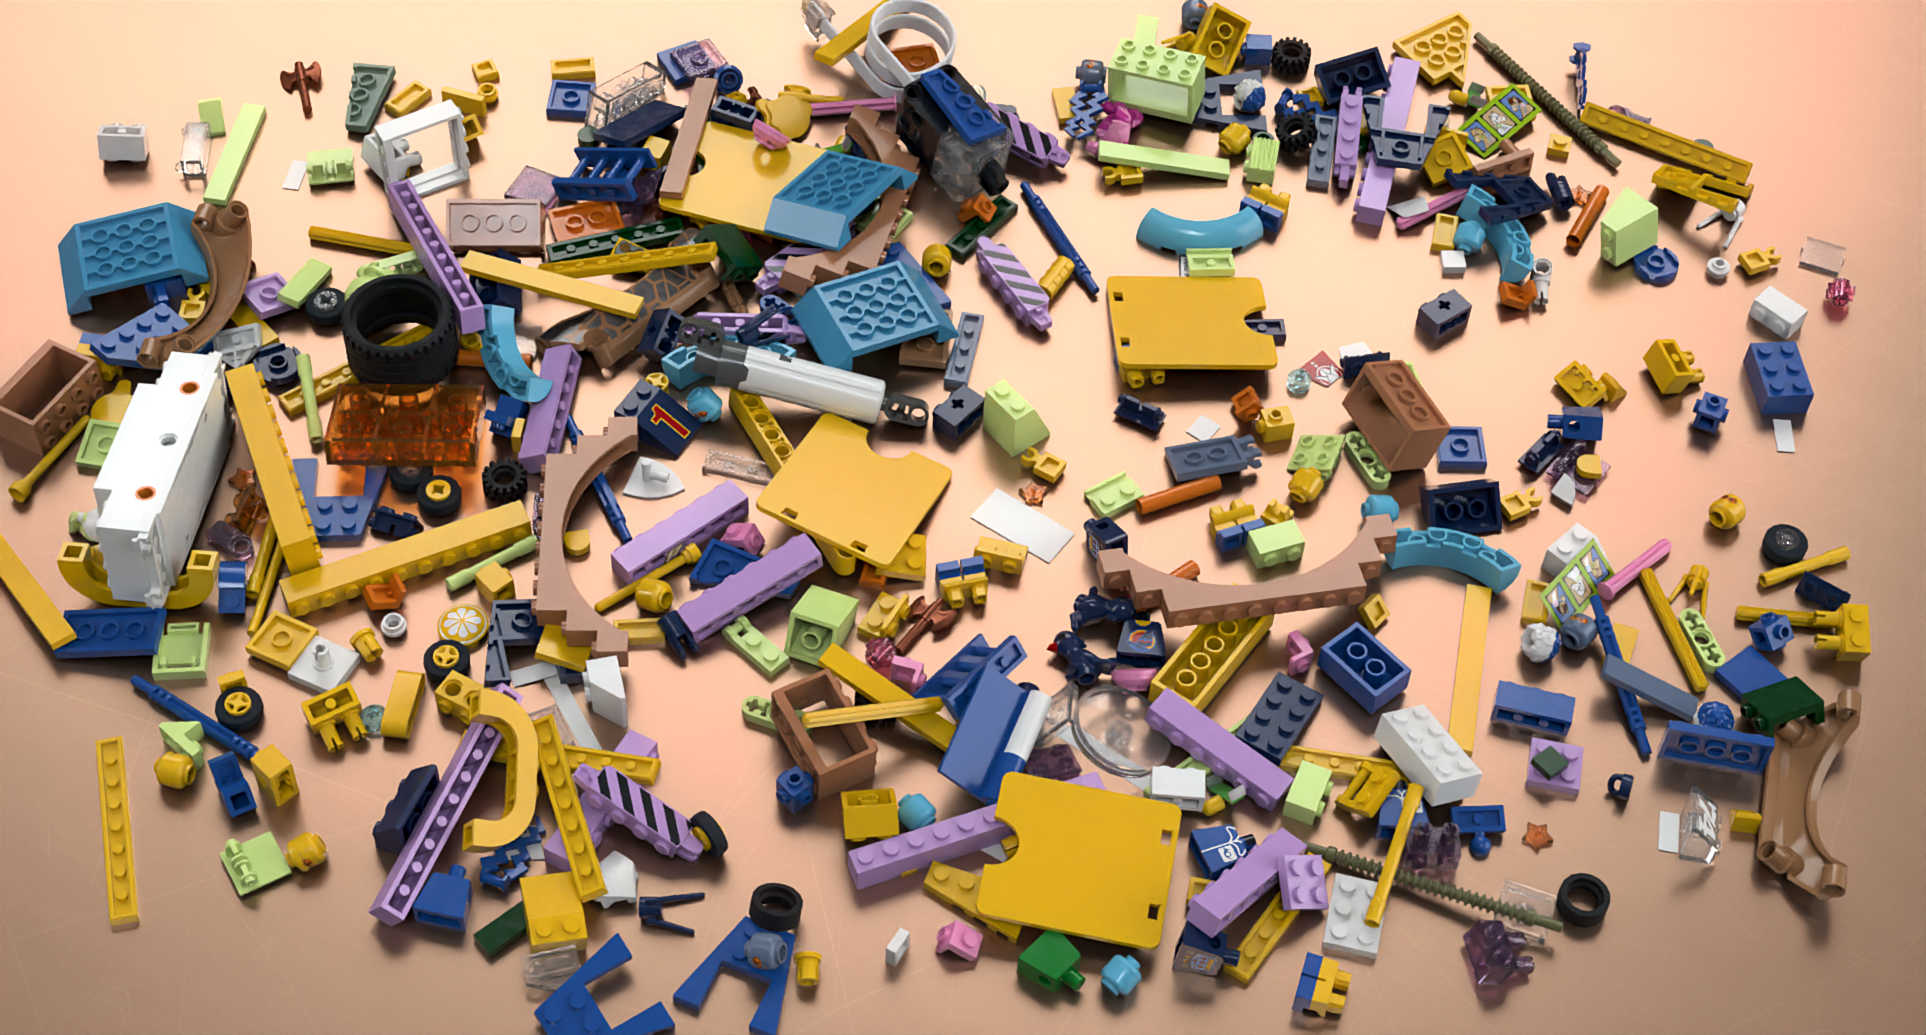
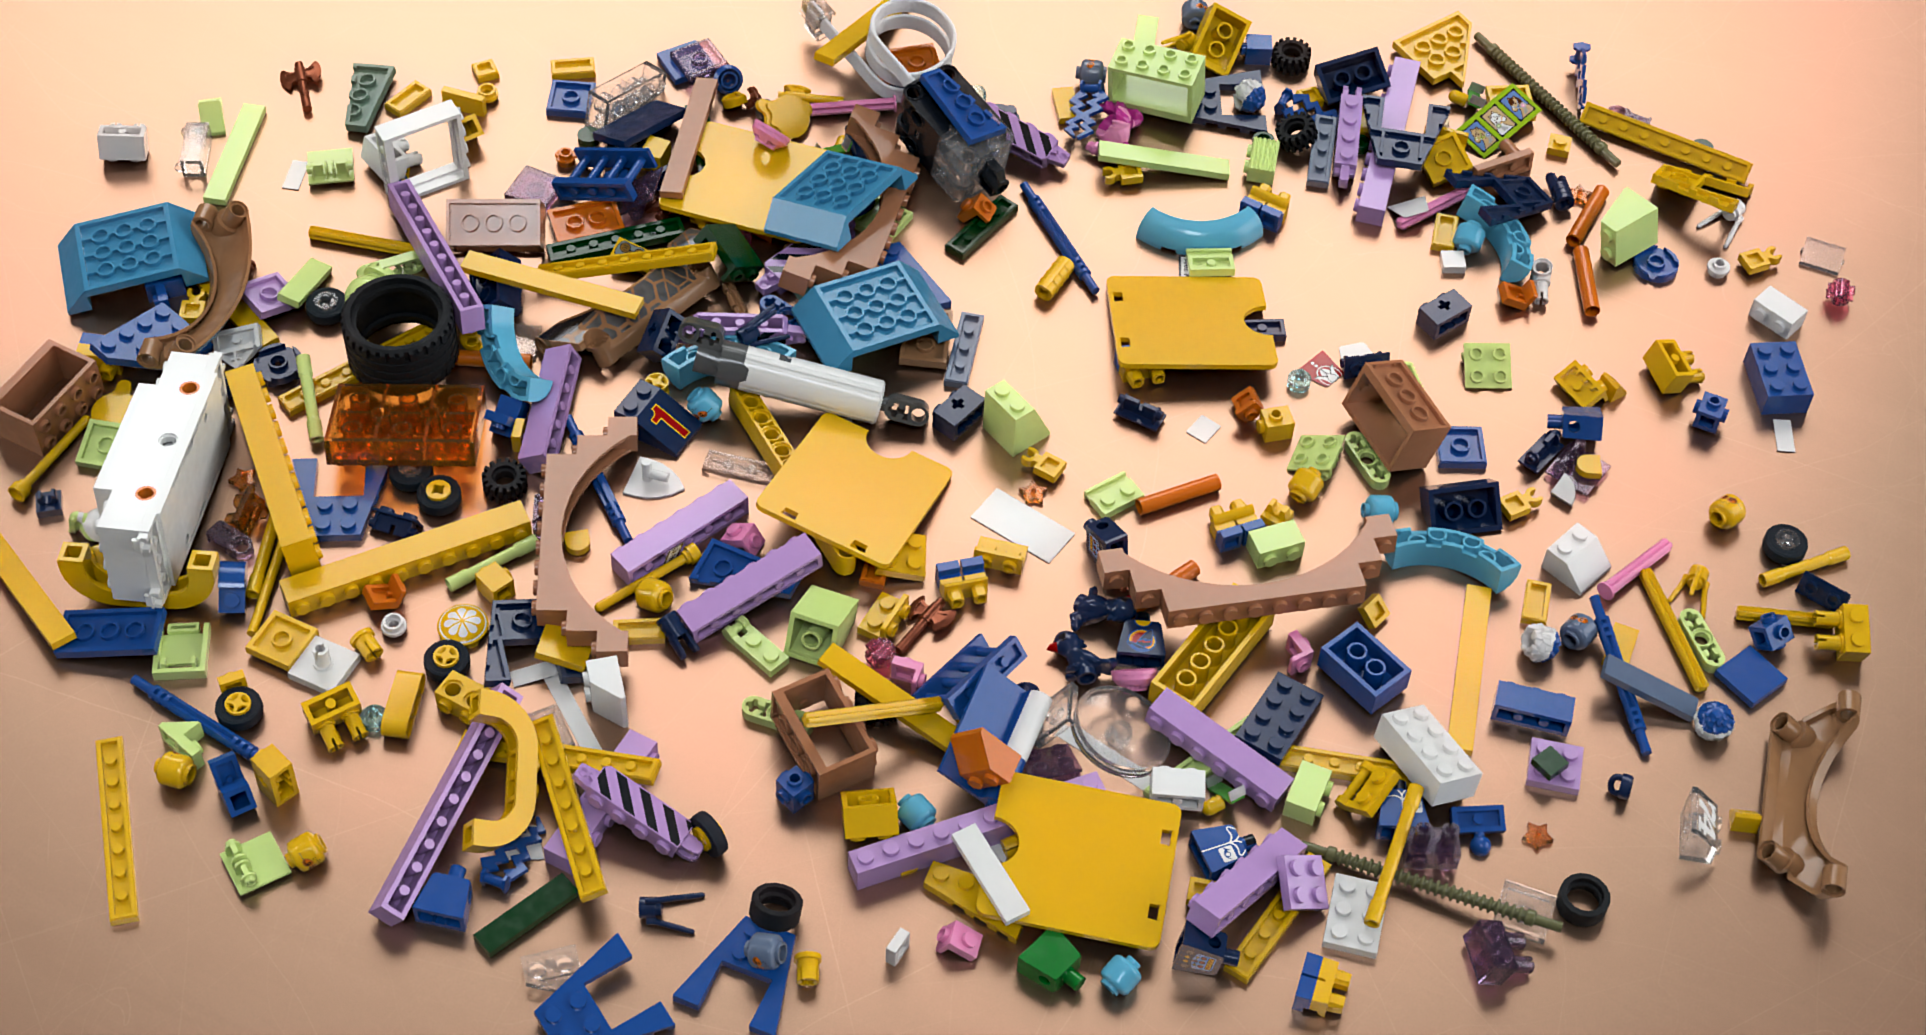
dark blue slope [372,764,440,856] -> none
yellow slope [519,871,588,957] -> none
white slope [592,850,639,909] -> none
dark blue brick [711,95,761,132] -> none
yellow head [922,243,952,278] -> none
lavender hinge [976,236,1053,332] -> none
sand blue tile [1164,435,1262,482] -> none
yellow head [1218,122,1251,155] -> none
sticker [1539,538,1615,629] -> none
blue plate [1657,720,1775,775] -> none
white sticker [1658,811,1680,853] -> none
dark green panel [1740,676,1825,738] -> none
none -> dark blue tile [35,488,64,519]
none -> orange plate [555,147,577,168]
none -> orange slope [950,727,1021,789]
none -> white tile [951,823,1030,926]
none -> yellowish green hinge [1461,343,1512,389]
none -> orange piece [1573,245,1600,317]

